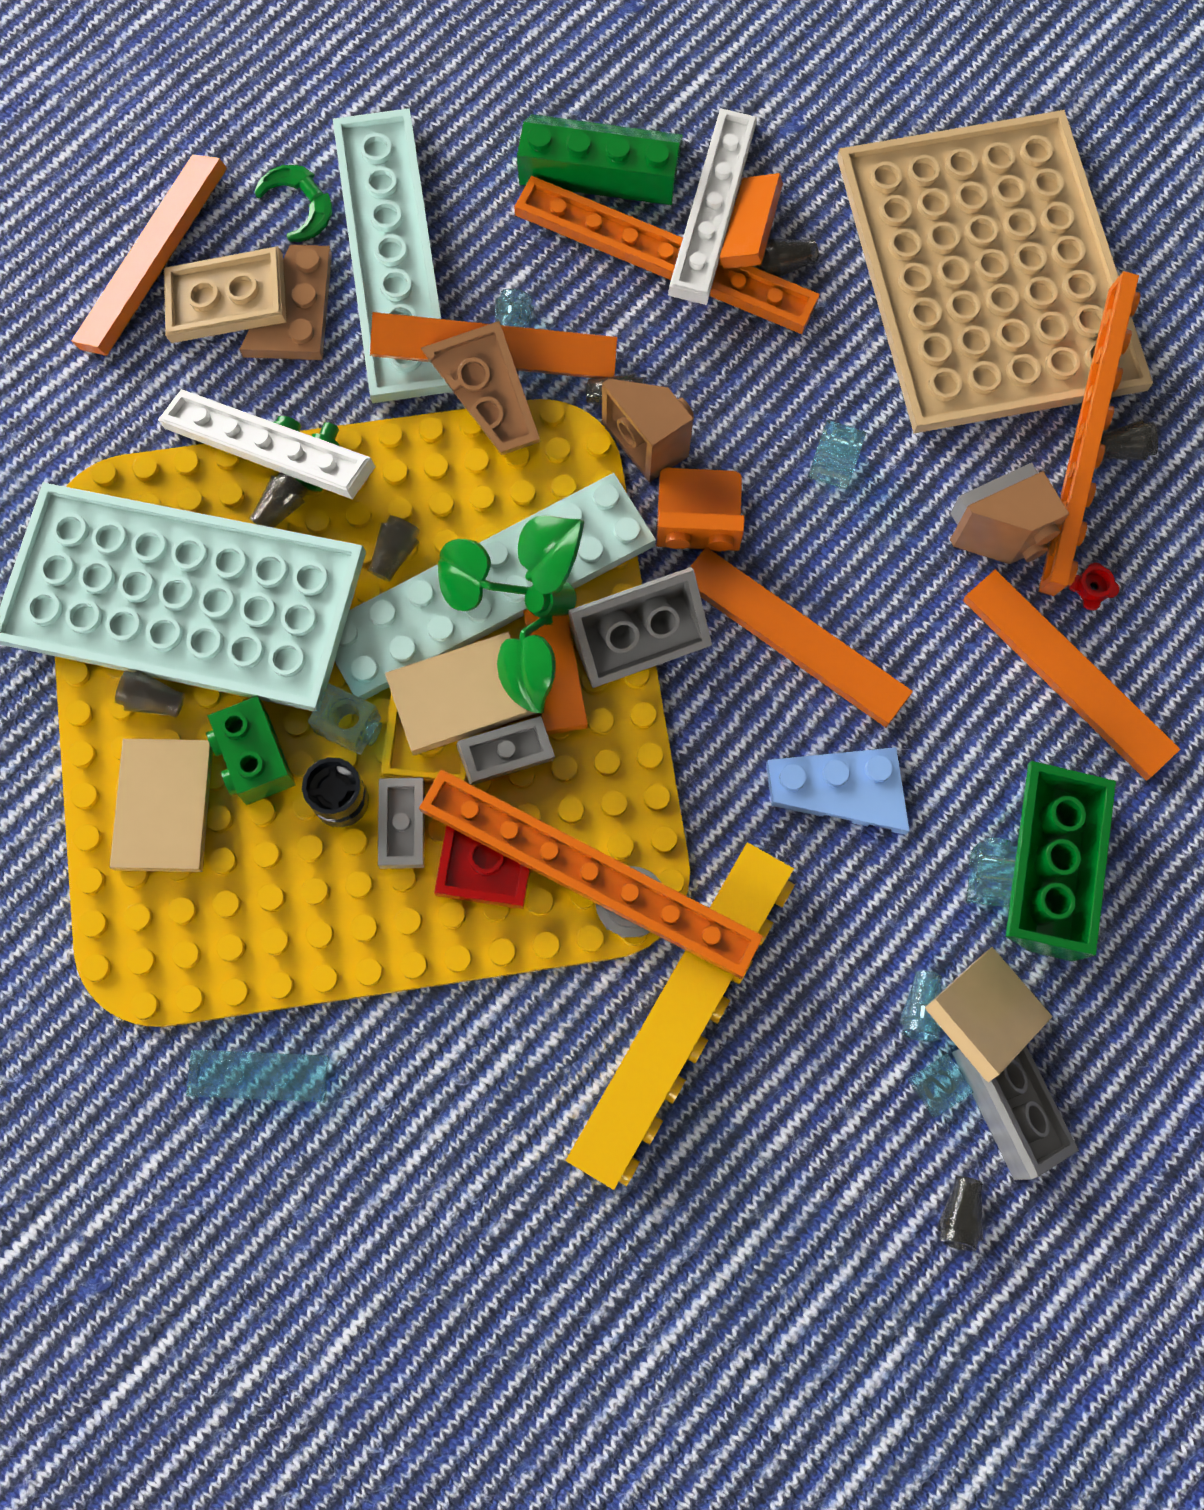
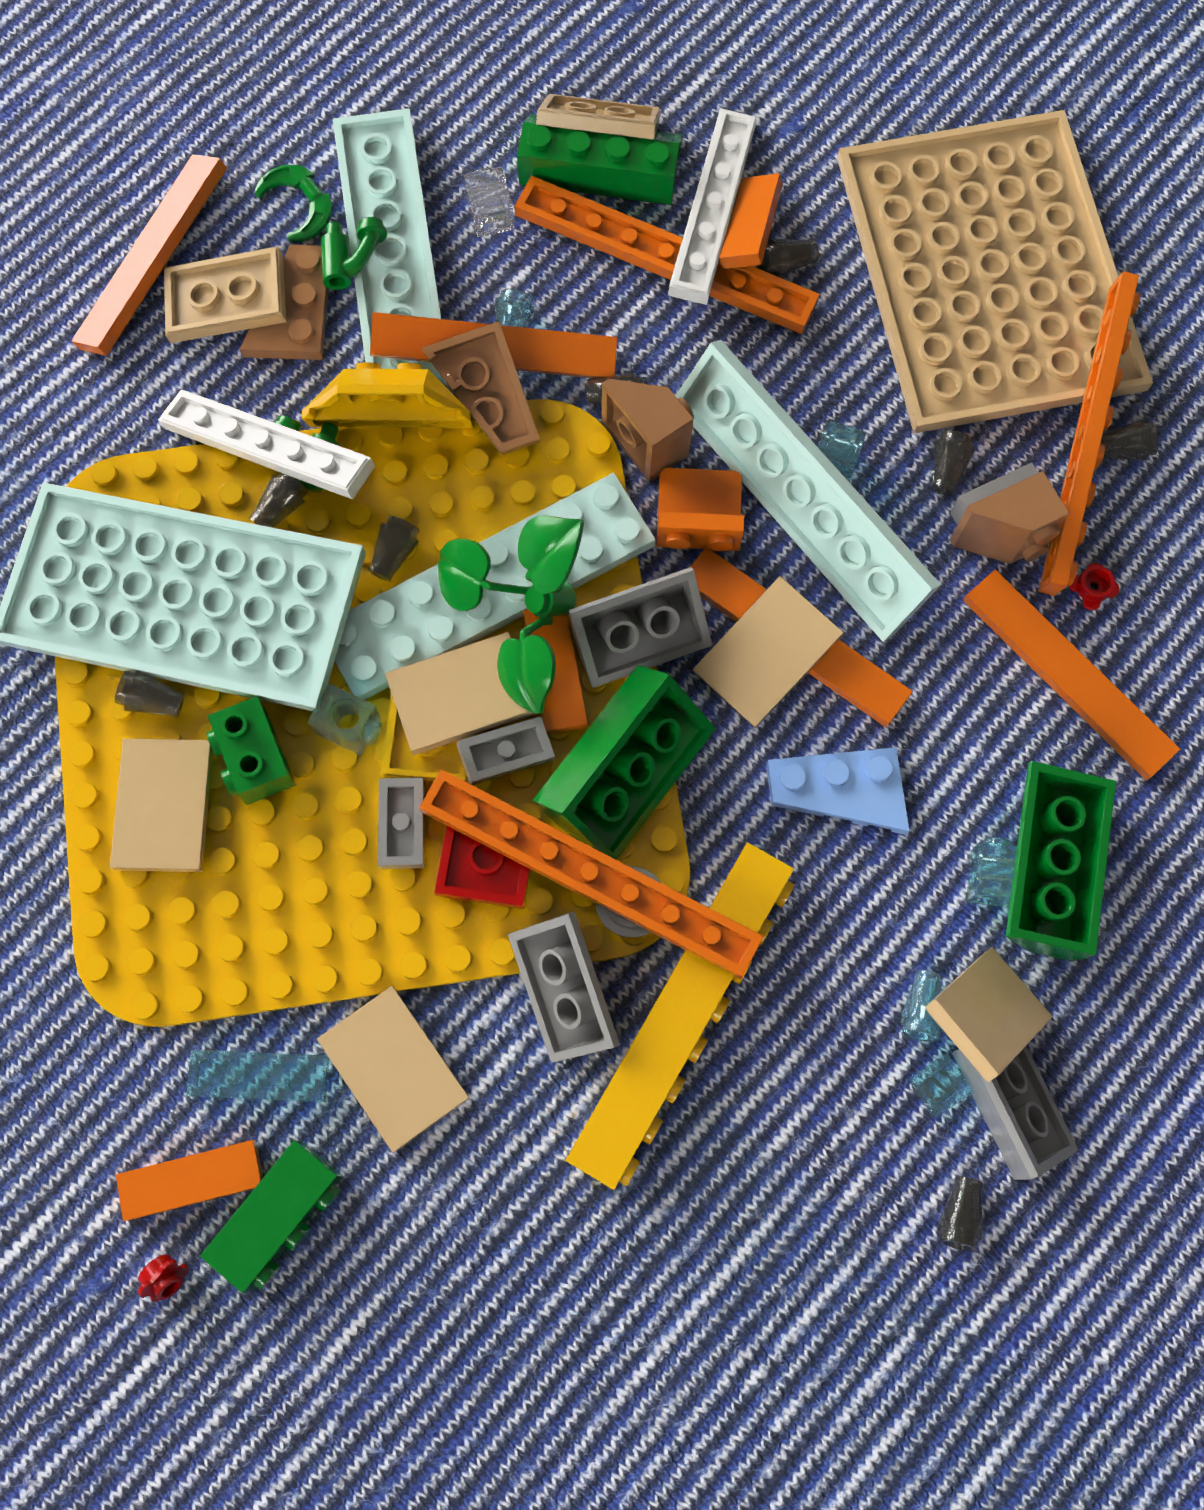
black wheel [302,757,369,828] -> none
none -> orange tile [115,1140,263,1221]
none -> red plate [138,1254,189,1302]
none -> green brick [200,1140,344,1294]
none -> yellow wedge [302,362,473,428]
none -> tan tile [317,986,470,1153]
none -> green plant [321,217,387,290]
none -> clear brick [463,166,515,238]
none -> light grey slope [508,911,620,1063]
none -> green slope [532,665,716,860]
none -> tan tile [536,94,661,139]
none -> light aqua plate [676,340,941,642]
none -> tan tile [692,576,844,729]
none -> clear smoke cone [931,430,975,496]

